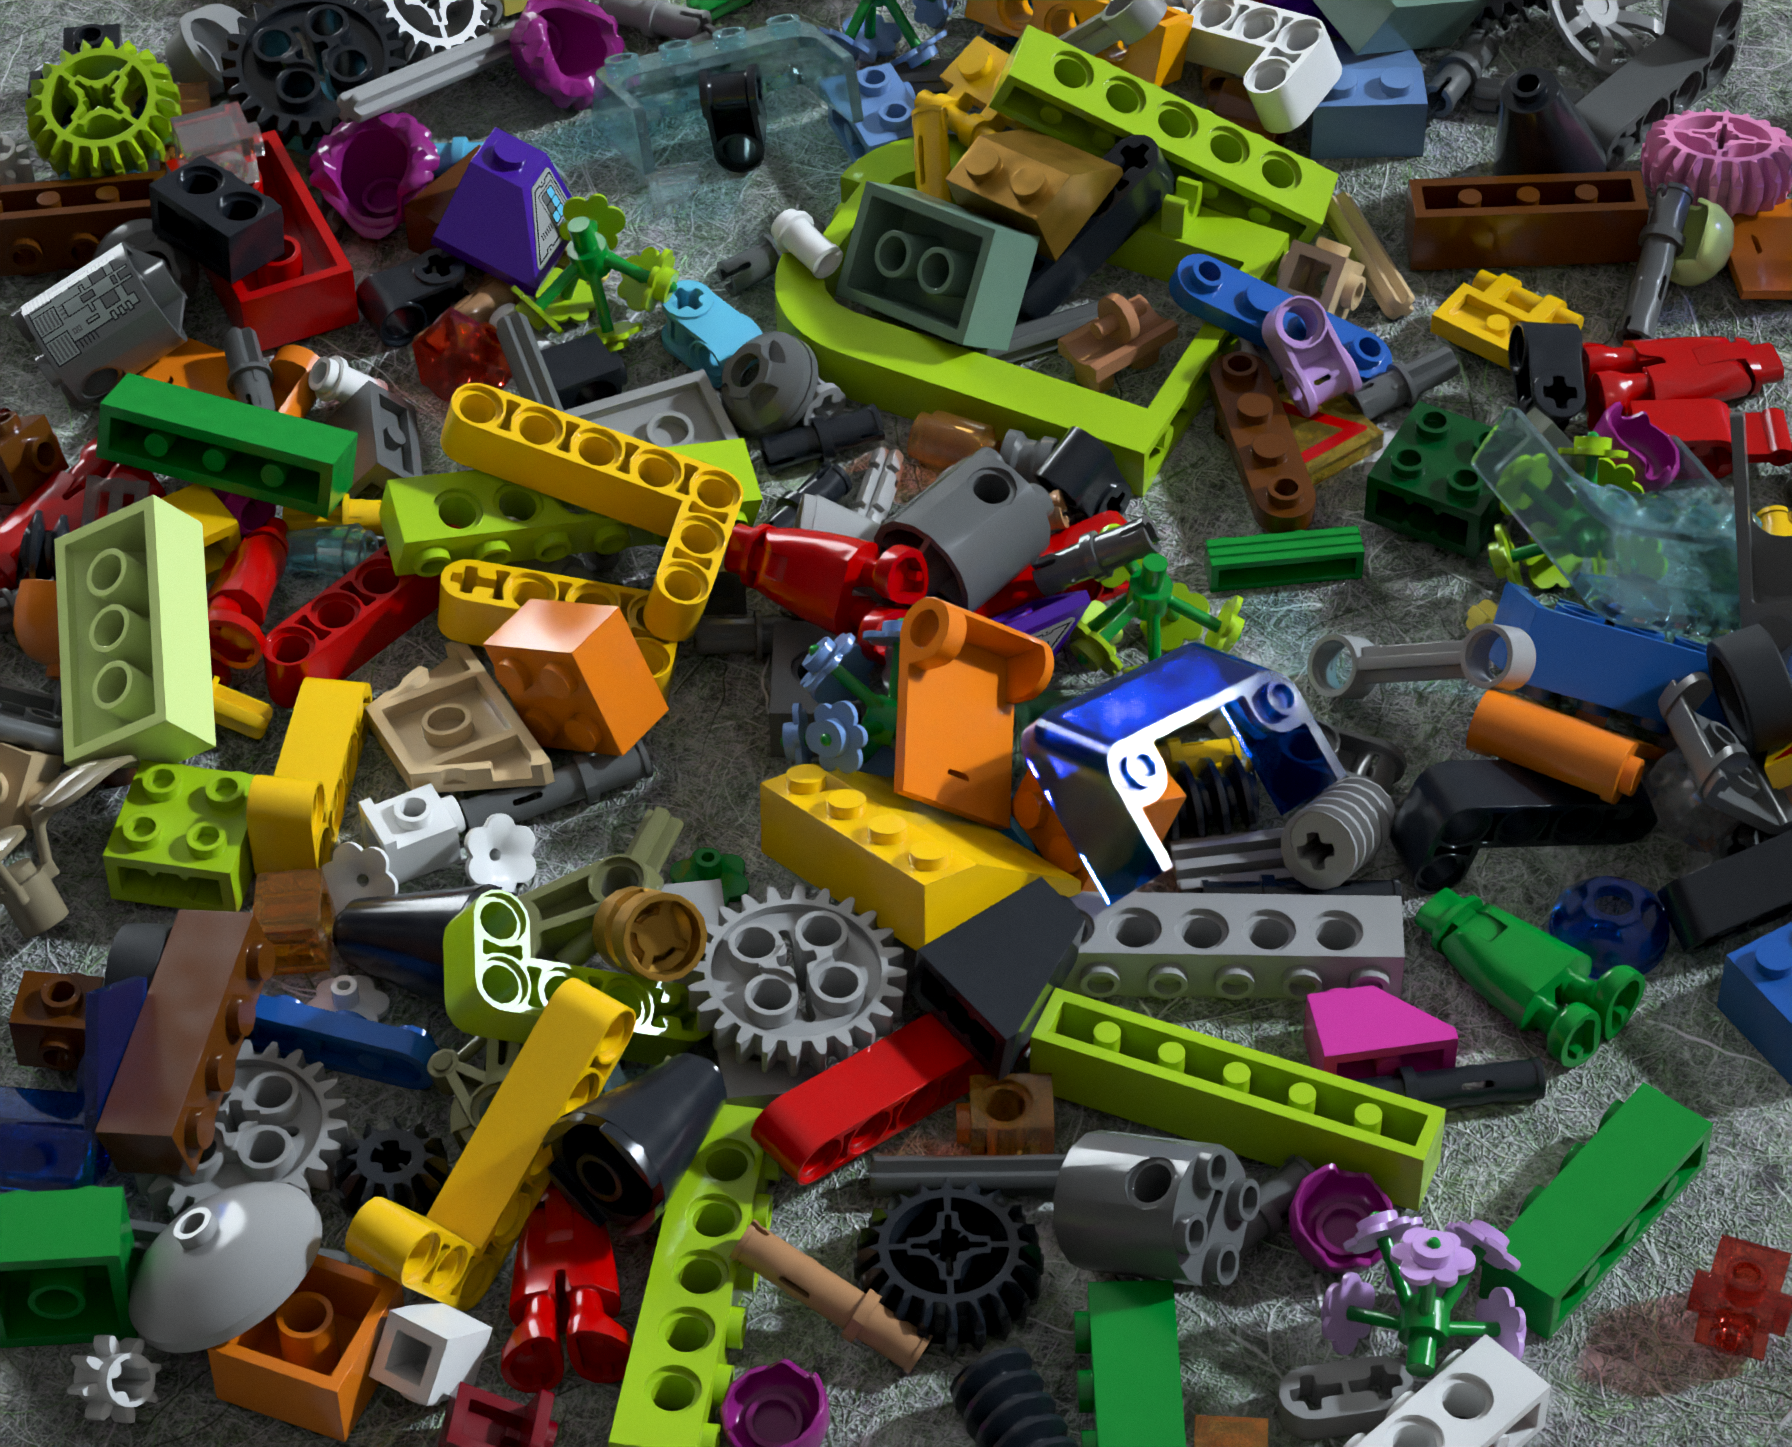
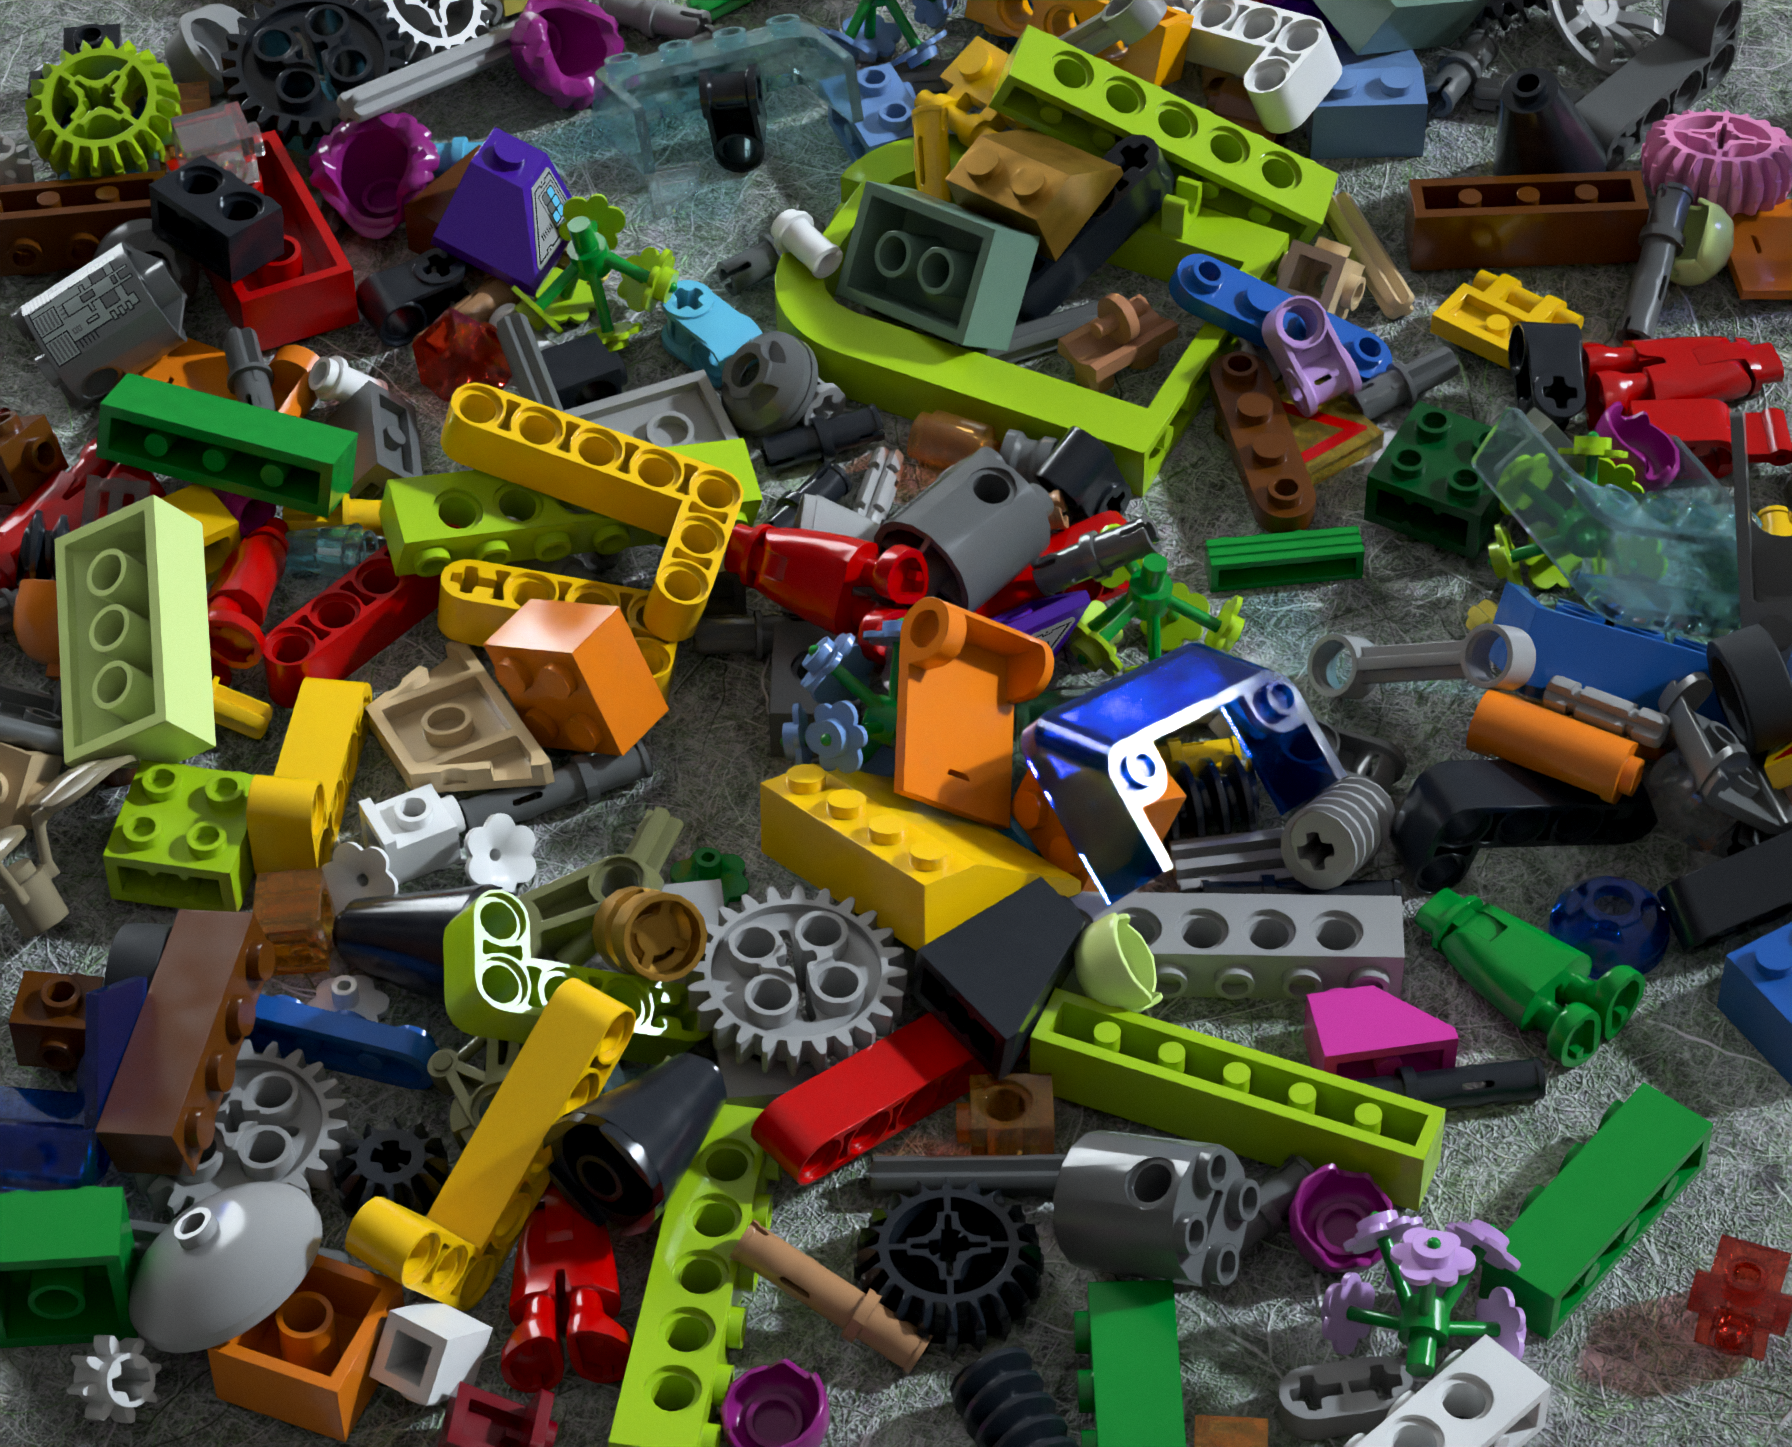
none -> yellowish green hair [1074,912,1163,1013]
none -> light grey axle [1542,675,1670,748]

